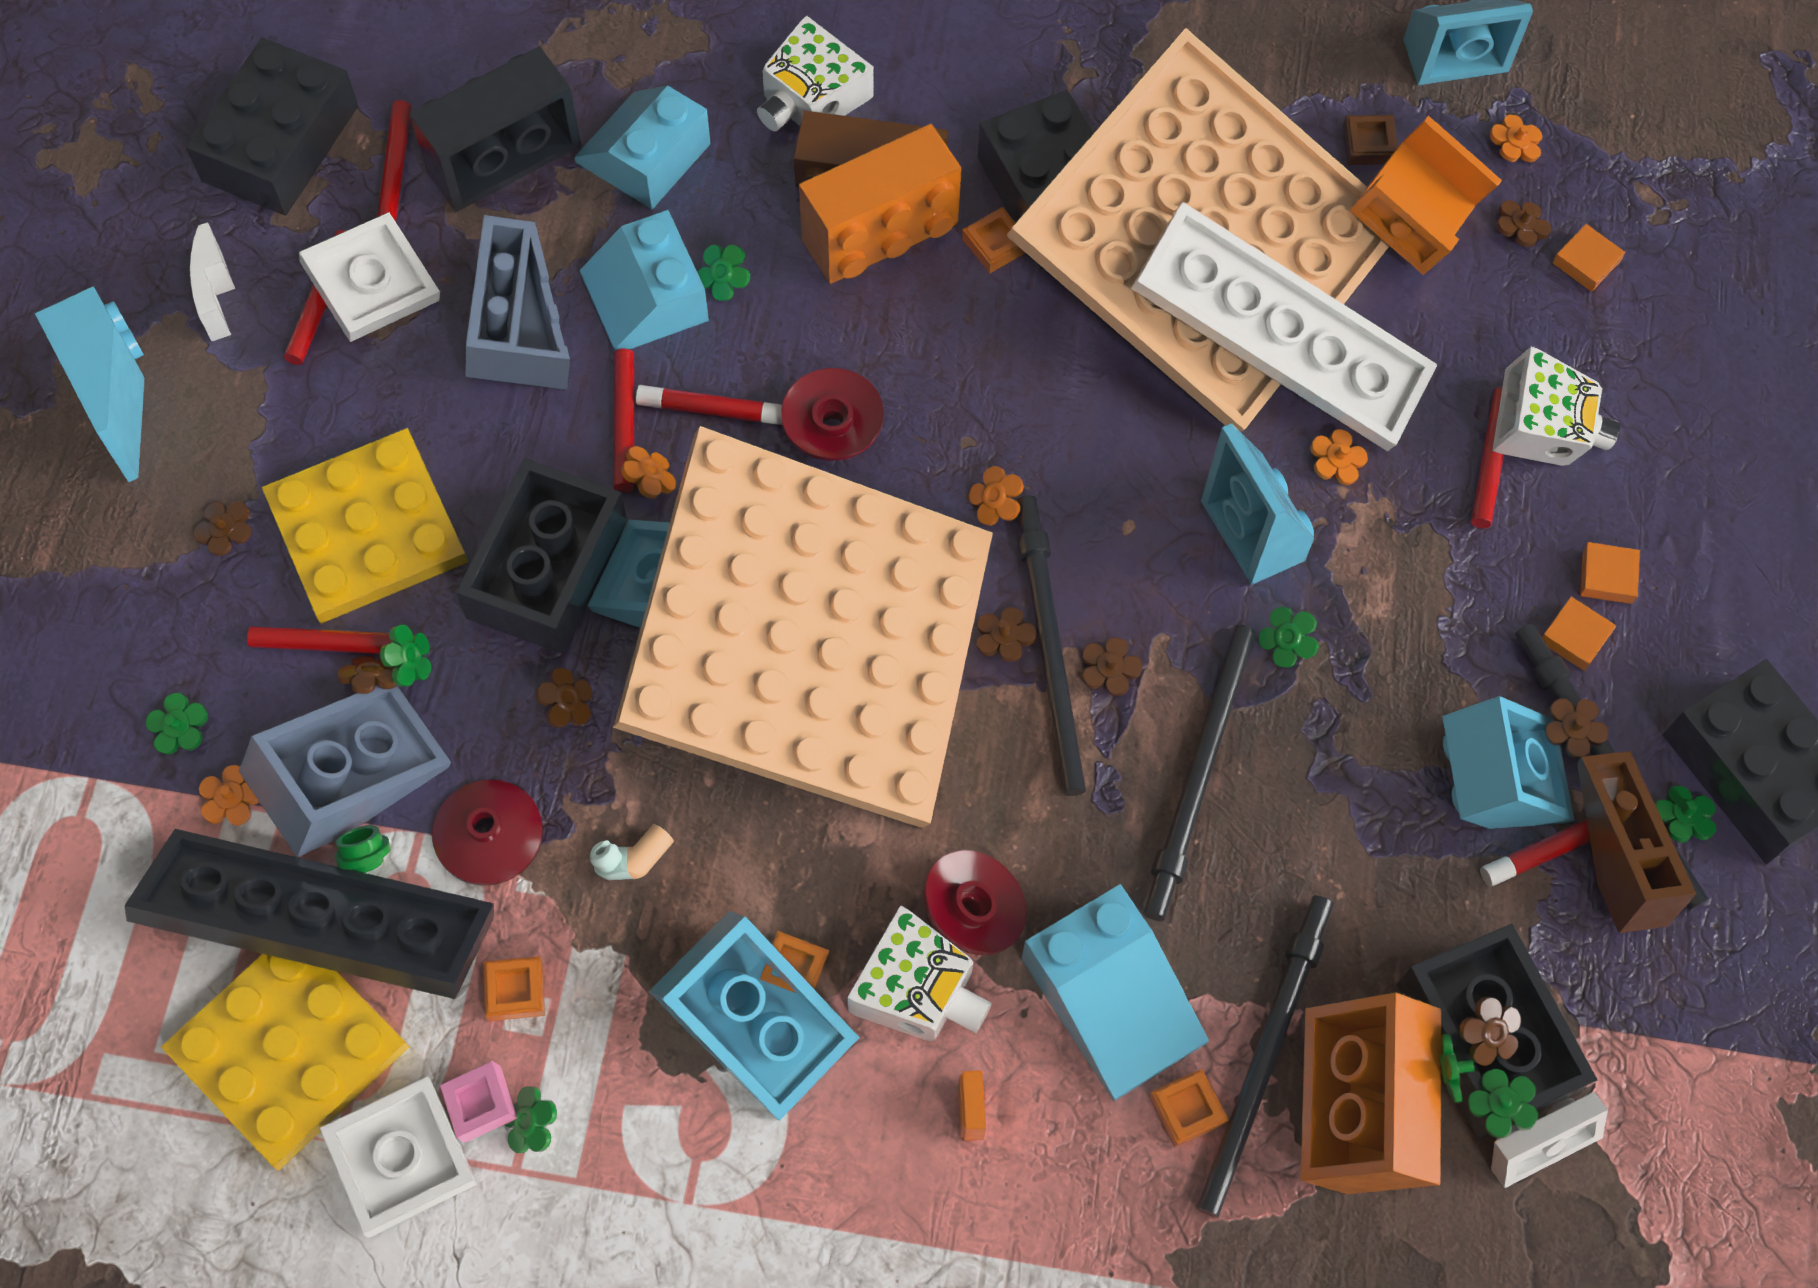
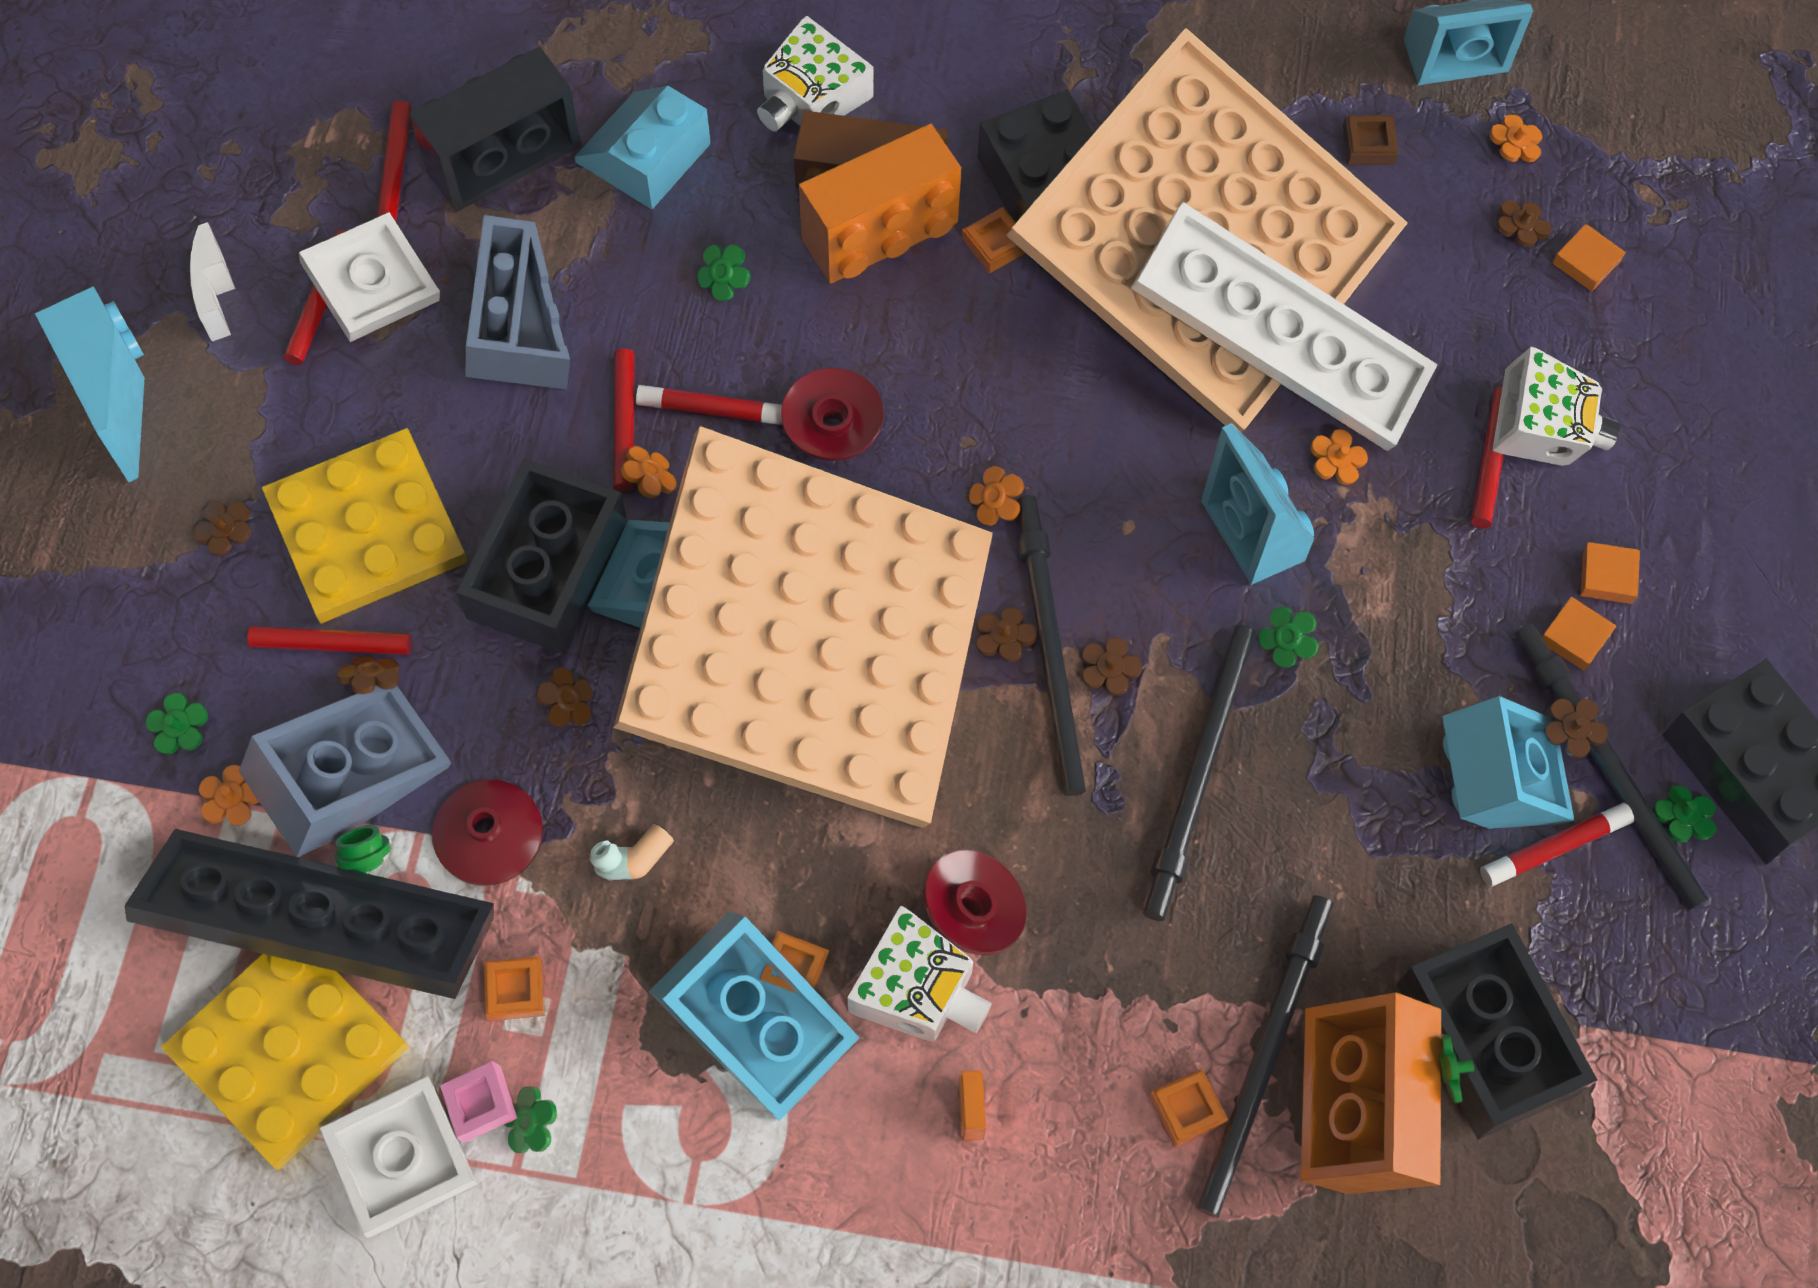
black brick [186,37,358,216] -> none
green plant [380,625,431,687] -> none
medium azure slope [580,210,709,352] -> none
medium azure slope [1021,884,1209,1102] -> none
orange panel [1349,115,1502,275] -> none
reddish brown plant [1460,997,1521,1066] -> none
green plant [1468,1069,1538,1138] -> none
white plate [1491,1092,1608,1188] -> none
reddish brown slope [1577,751,1696,933] -> none

